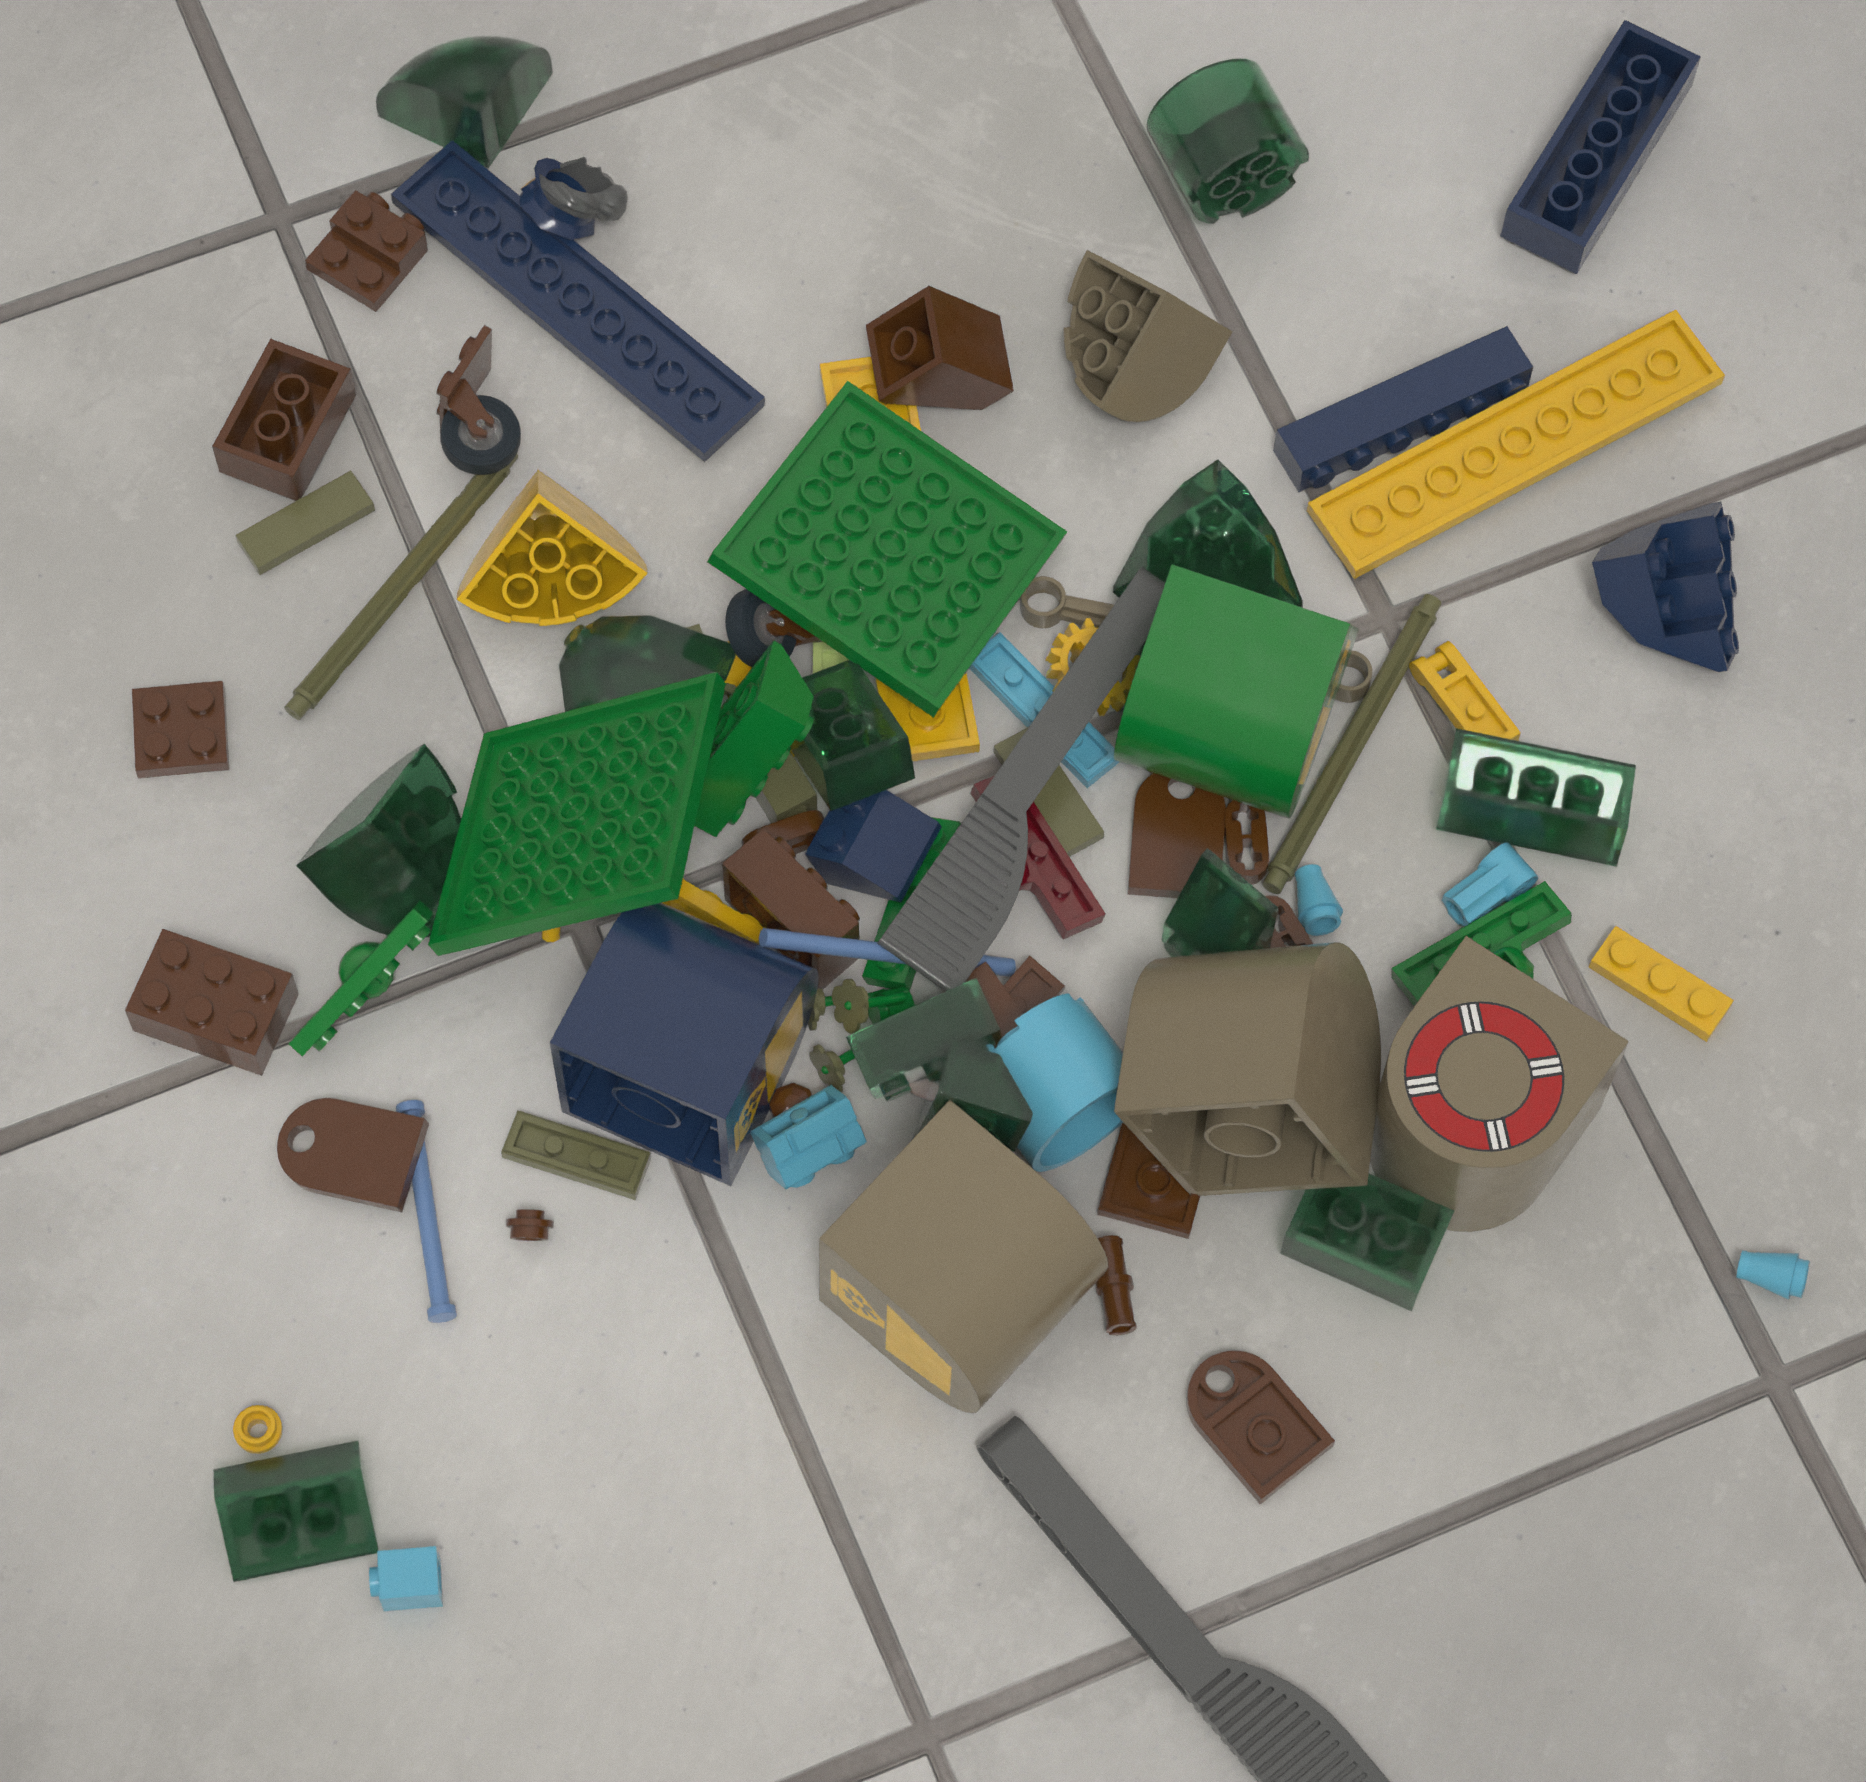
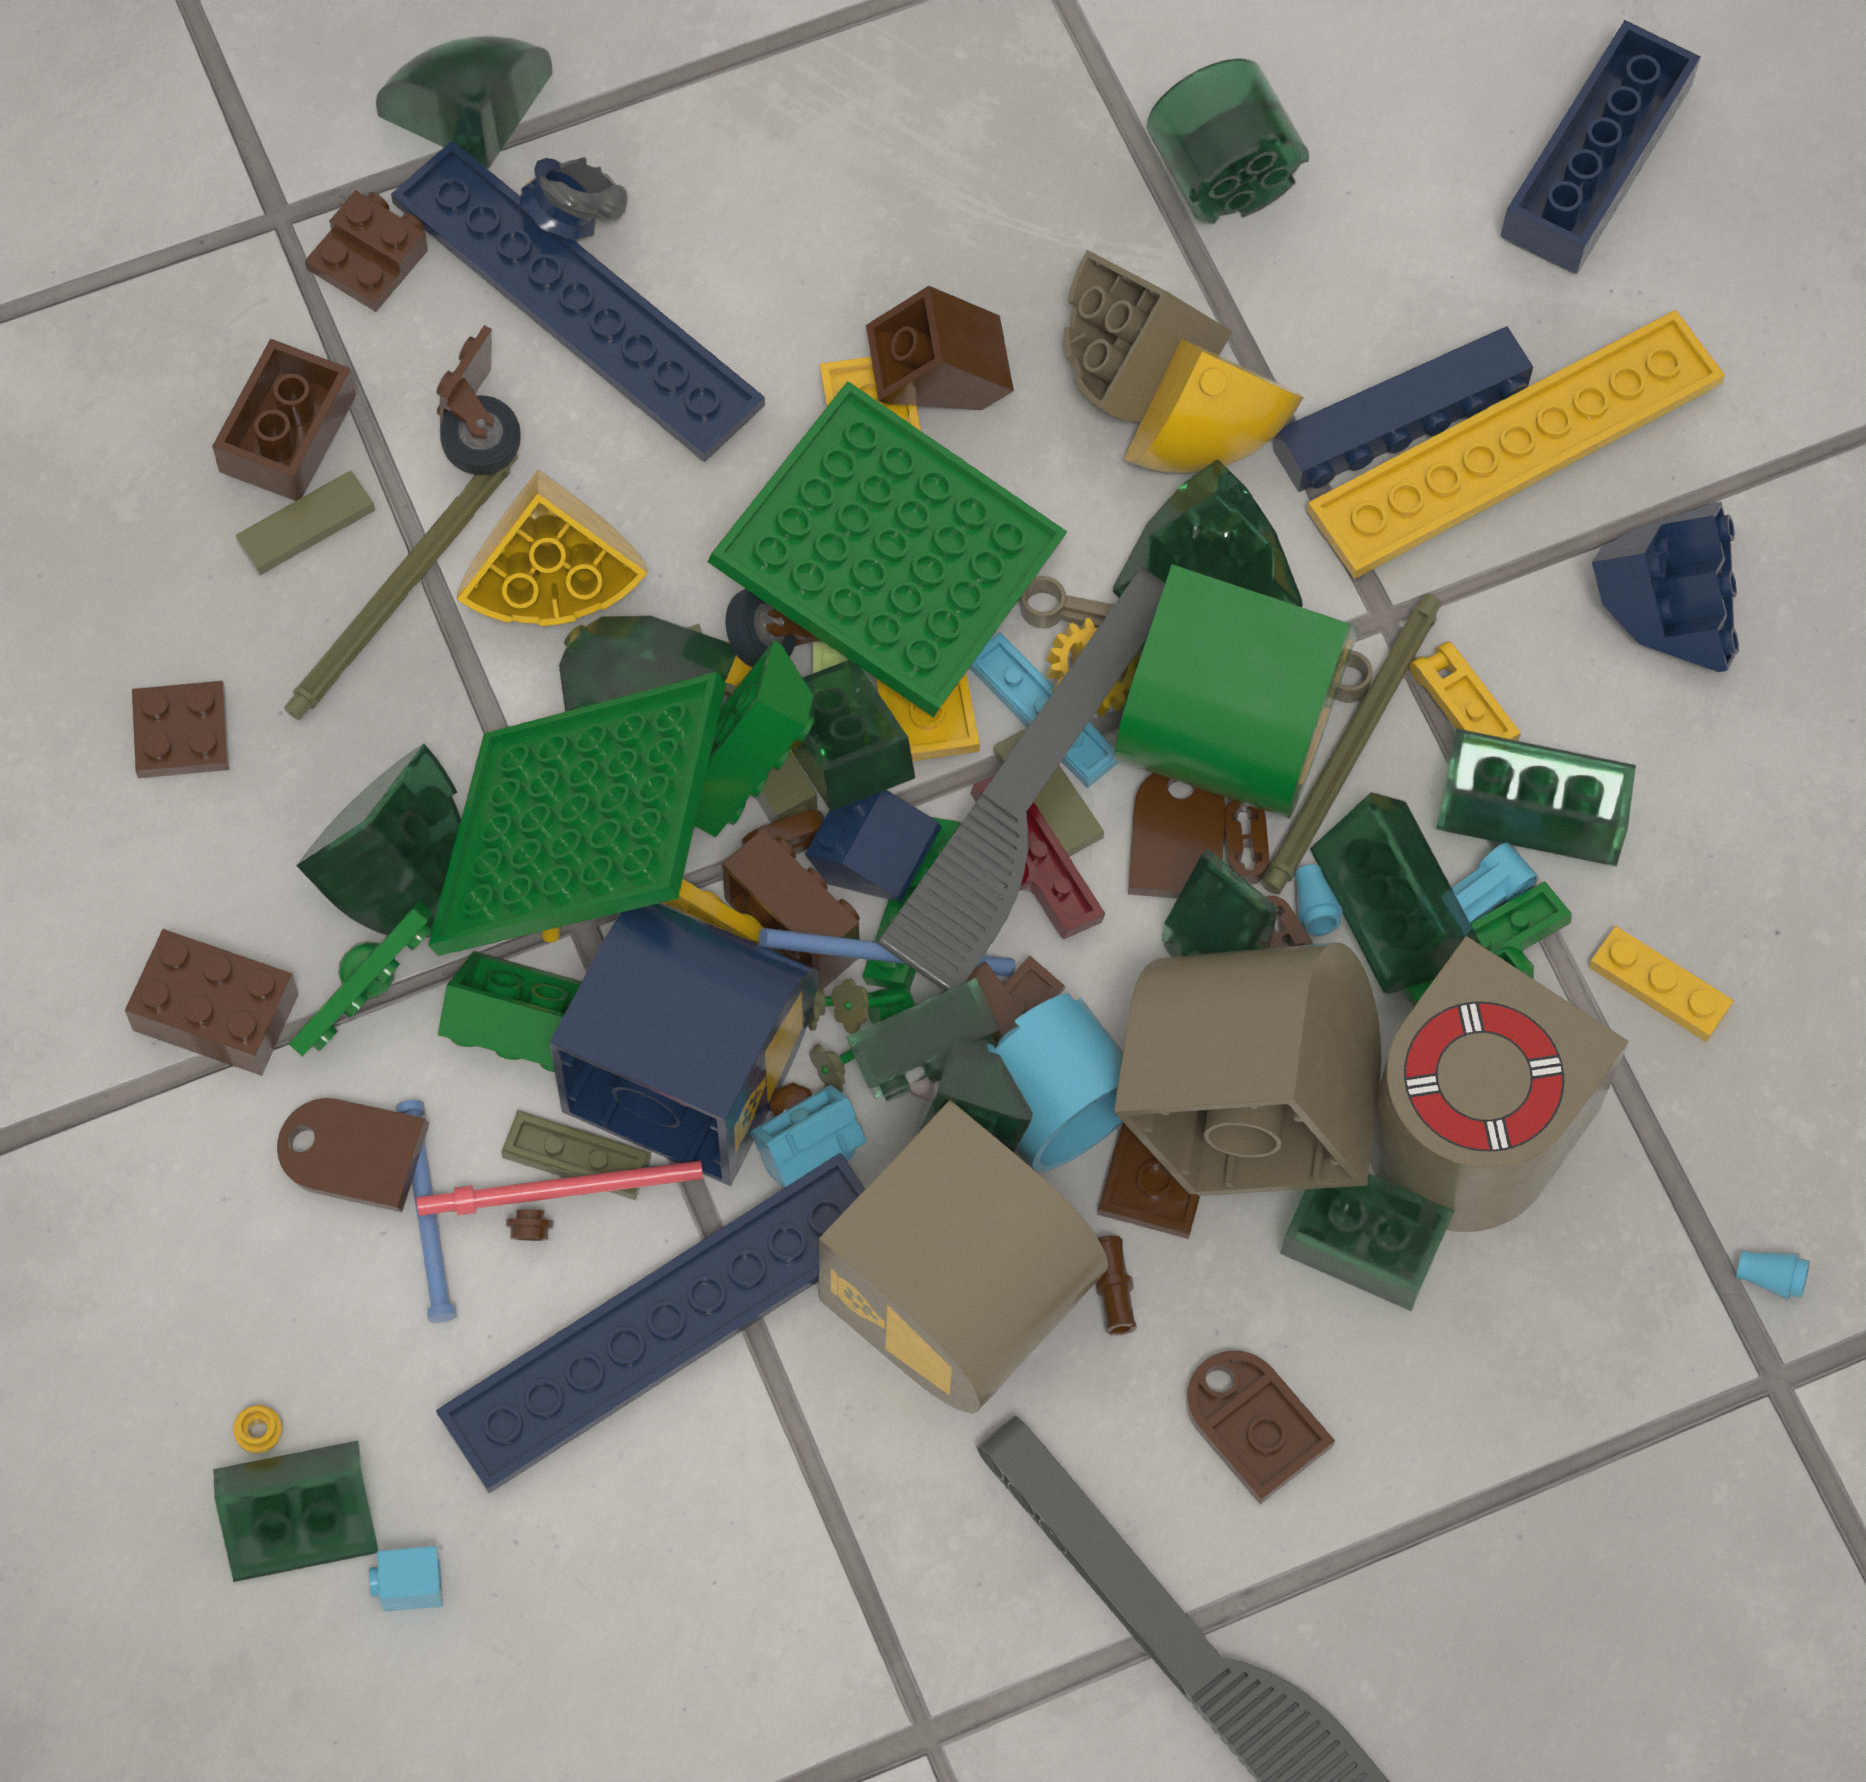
none -> coral bar [416,1160,703,1216]
none -> dark blue plate [436,1153,865,1494]
none -> green slope [437,951,582,1072]
none -> yellow brick [1124,338,1304,474]
none -> clear green slope [1310,792,1481,994]

